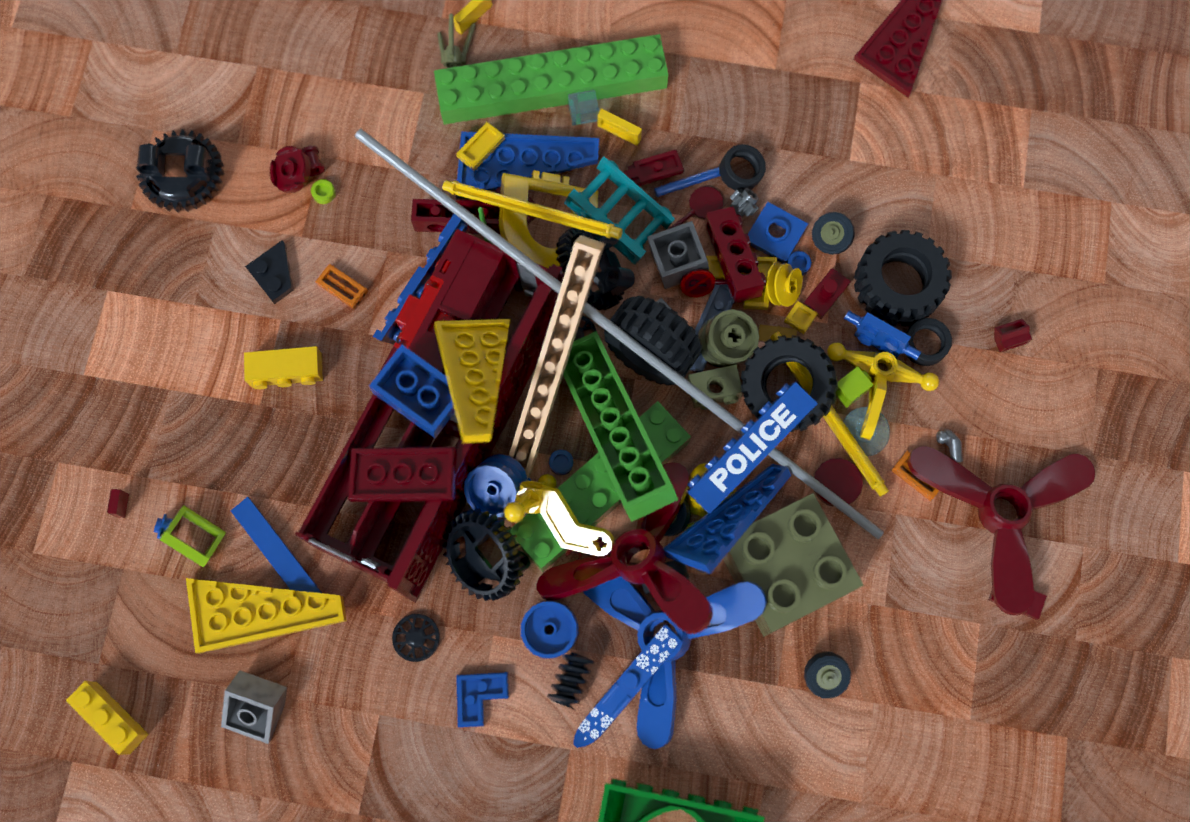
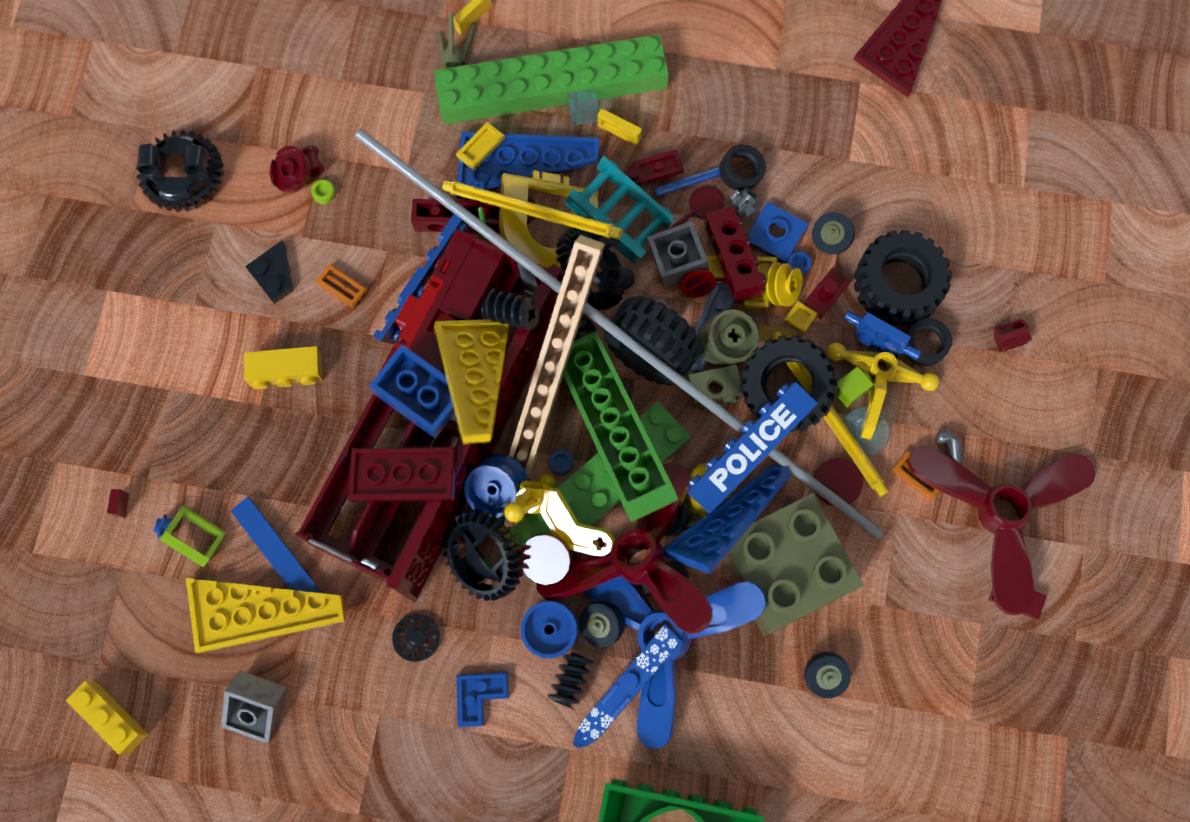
none -> black piece [482,289,539,330]
none -> tile [520,533,572,584]
none -> black wheel [579,601,624,648]

